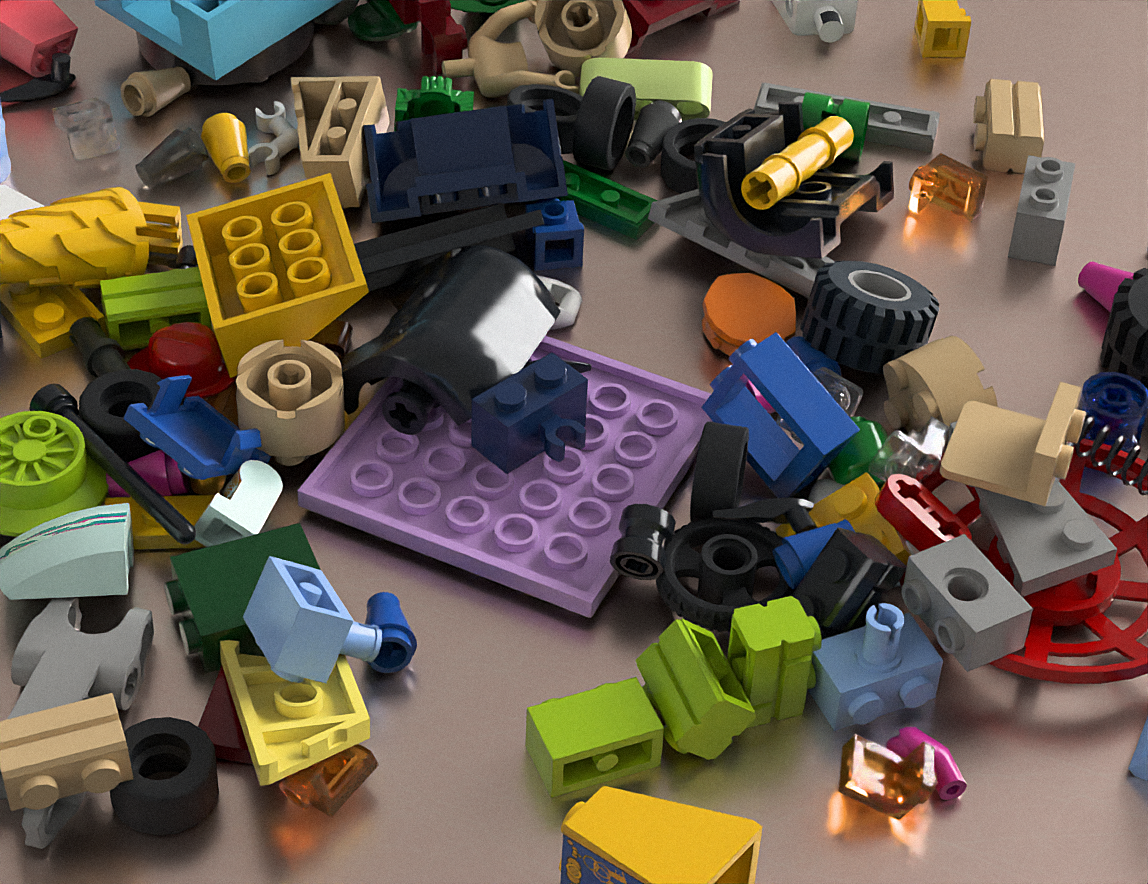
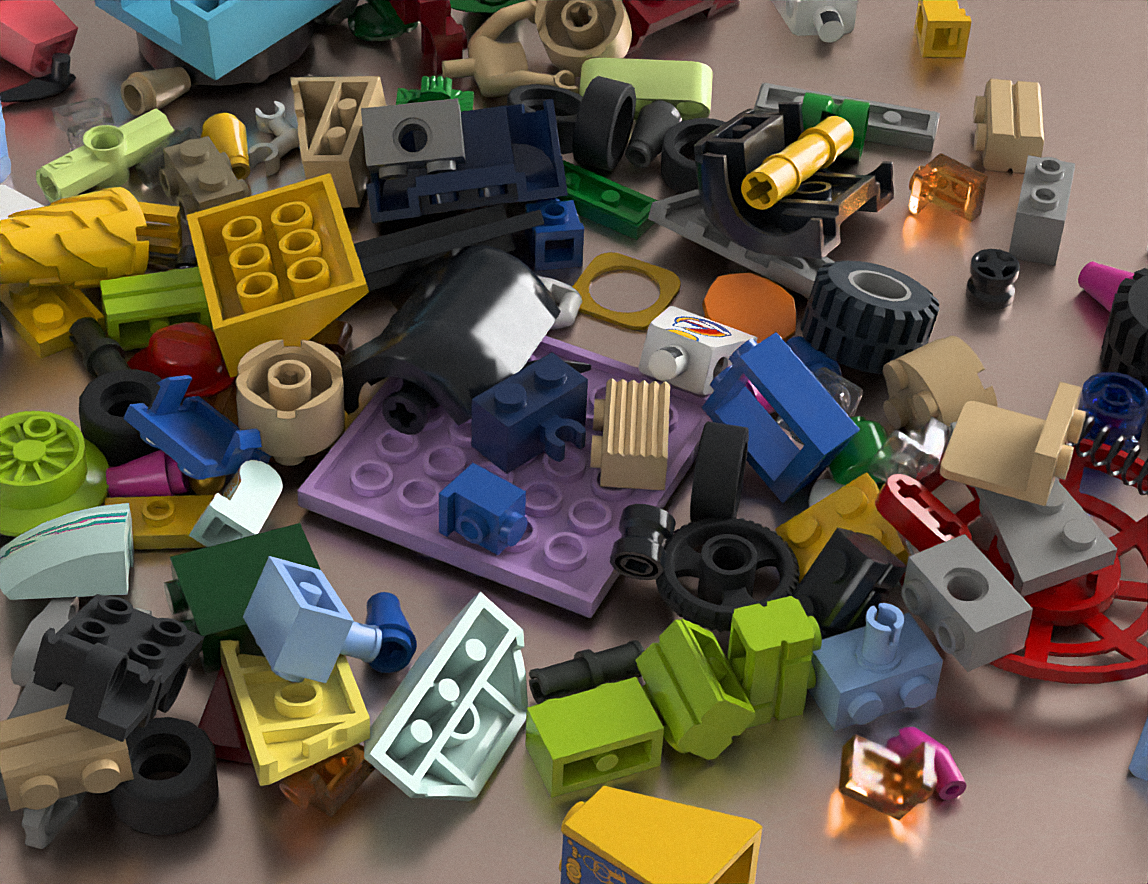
black piece [29,384,196,544] -> none
black bar [711,498,818,534] -> none
blue cone [772,519,856,590] -> none
none -> black plate [33,594,204,742]
none -> yellowish green piece [36,108,176,203]
none -> dark tan brick [159,136,251,227]
none -> light grey brick [361,98,466,180]
none -> light aqua wedge [364,592,528,801]
none -> blue brick [439,463,528,555]
none -> pearl dark grey pin [529,640,645,704]
none -> yellow piece [572,252,681,330]
none -> tan brick [590,378,670,490]
none -> white torso [639,306,758,395]
none -> black wheel [966,248,1020,310]

